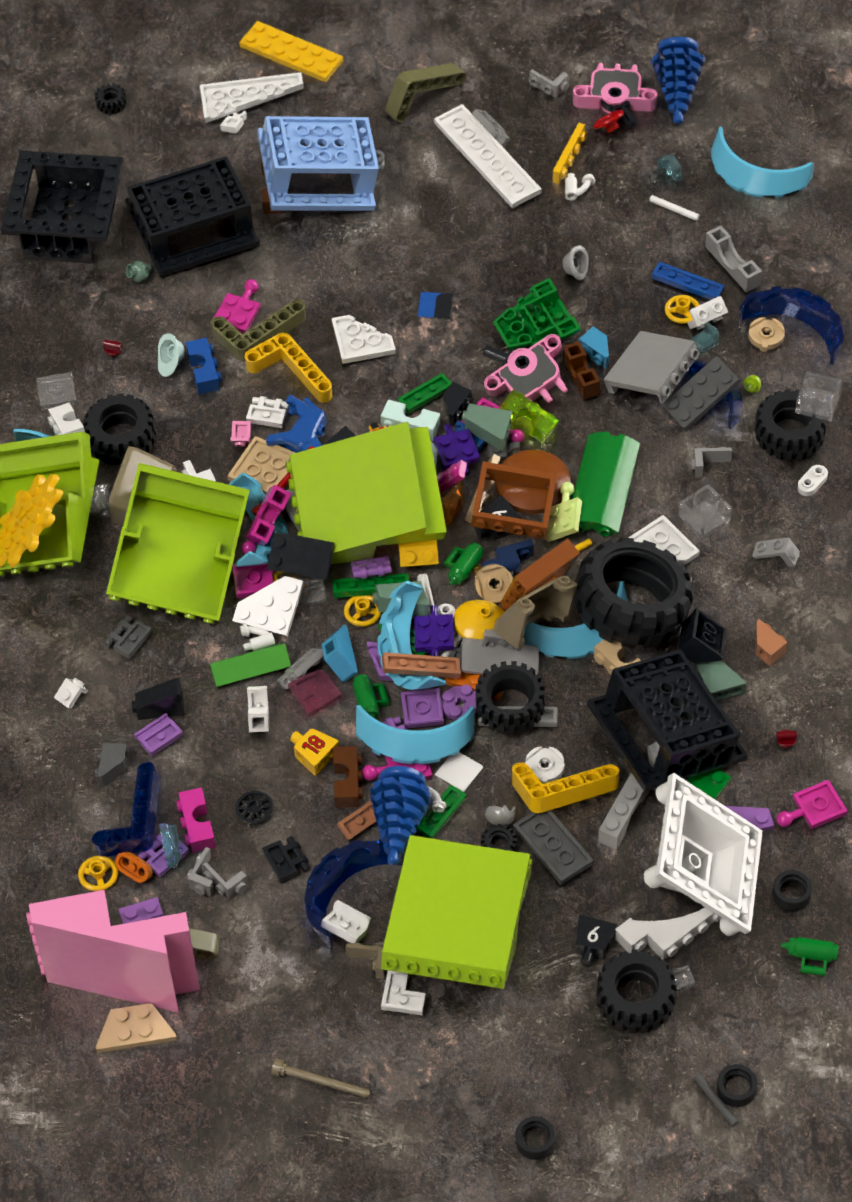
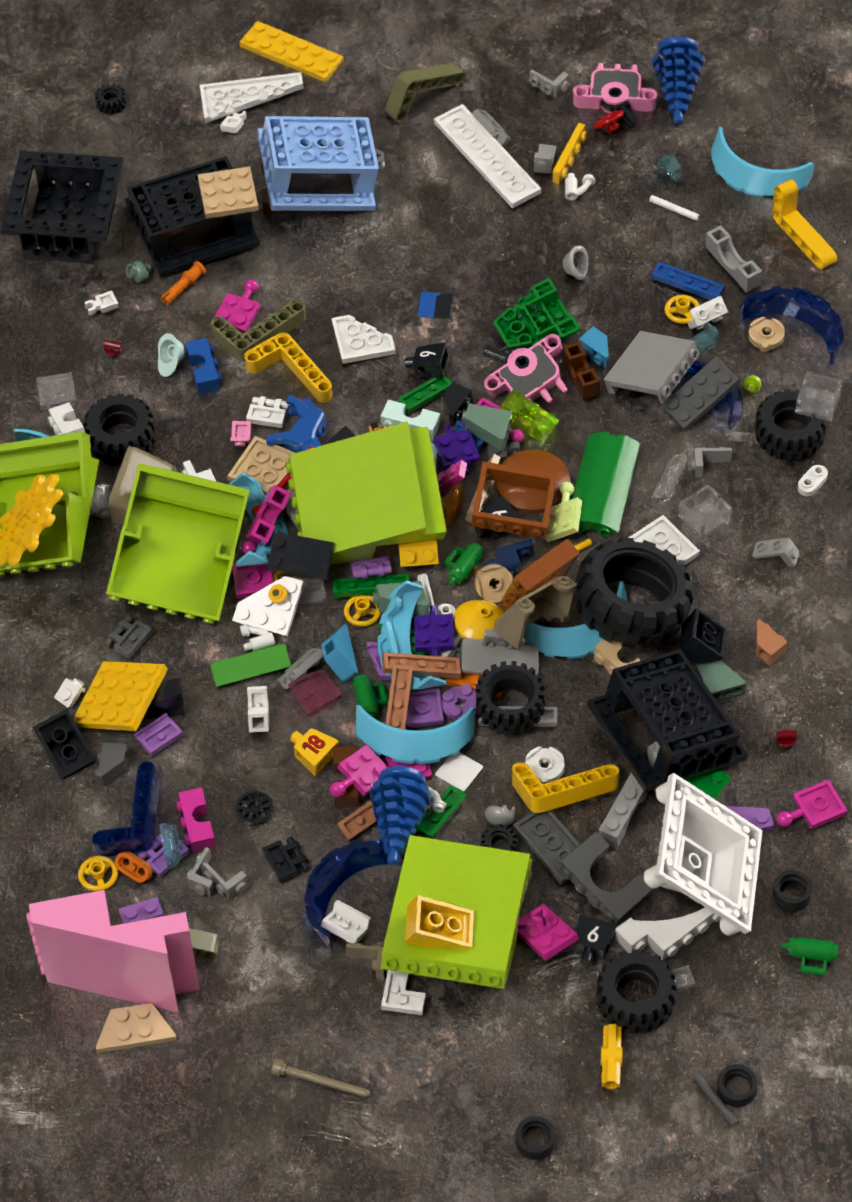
none -> black slope [31,709,96,779]
none -> yellow plate [73,661,168,731]
none -> white plate [85,291,119,315]
none -> orange pin [160,261,207,305]
none -> tan plate [198,166,259,219]
none -> yellow plate [268,584,287,604]
none -> dark pink plate [330,745,387,798]
none -> nougat plate [386,664,413,730]
none -> black torso [404,342,449,378]
none -> yellow slope [405,895,474,949]
none -> dark pink plate [517,903,579,961]
none -> light grey bracket [534,144,556,174]
none -> dark grey arch [559,832,653,925]
none -> yellow piece [601,1024,622,1089]
none -> clear plate [651,453,688,503]
none -> yellow beam [772,179,838,270]

